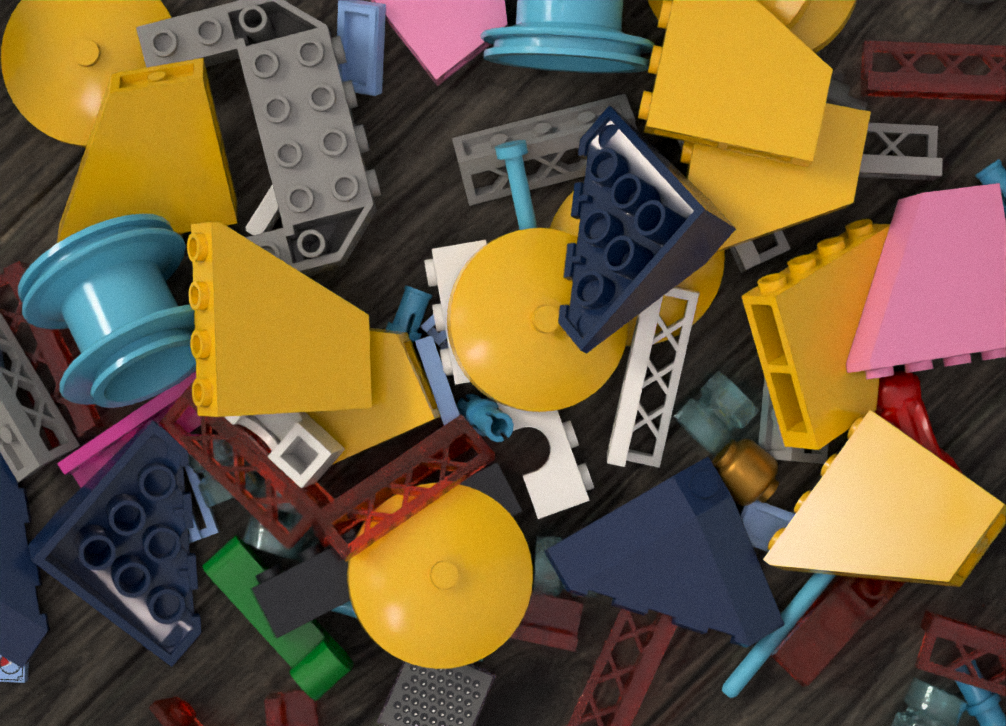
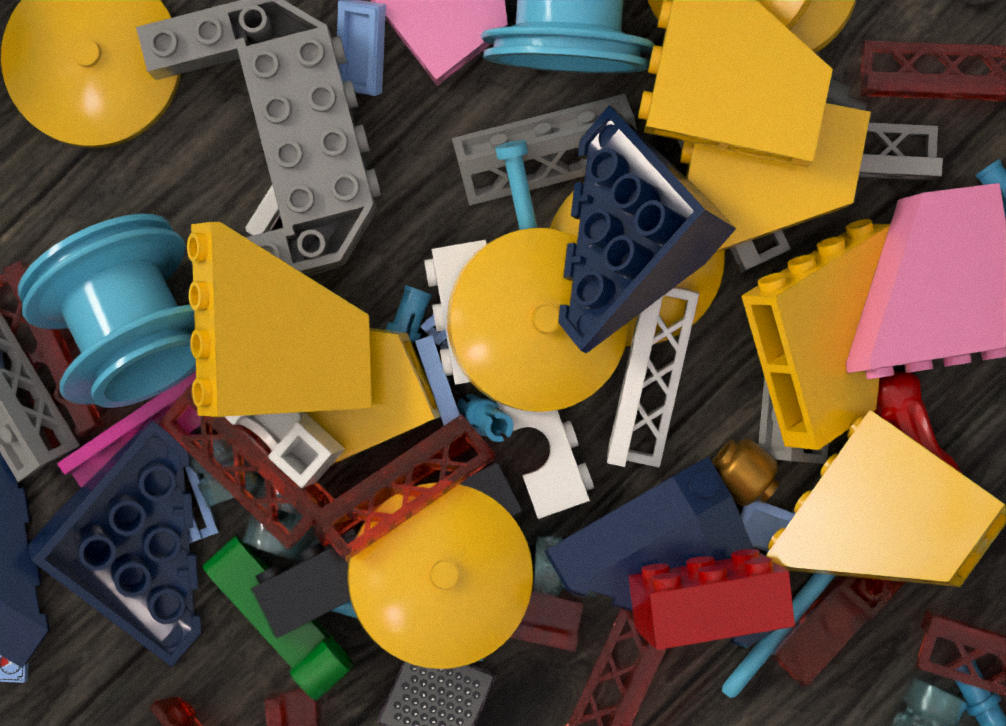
yellow slope [57,58,238,243] -> none
clear light blue wheel [673,371,759,457] -> none
none -> red brick [628,549,795,650]

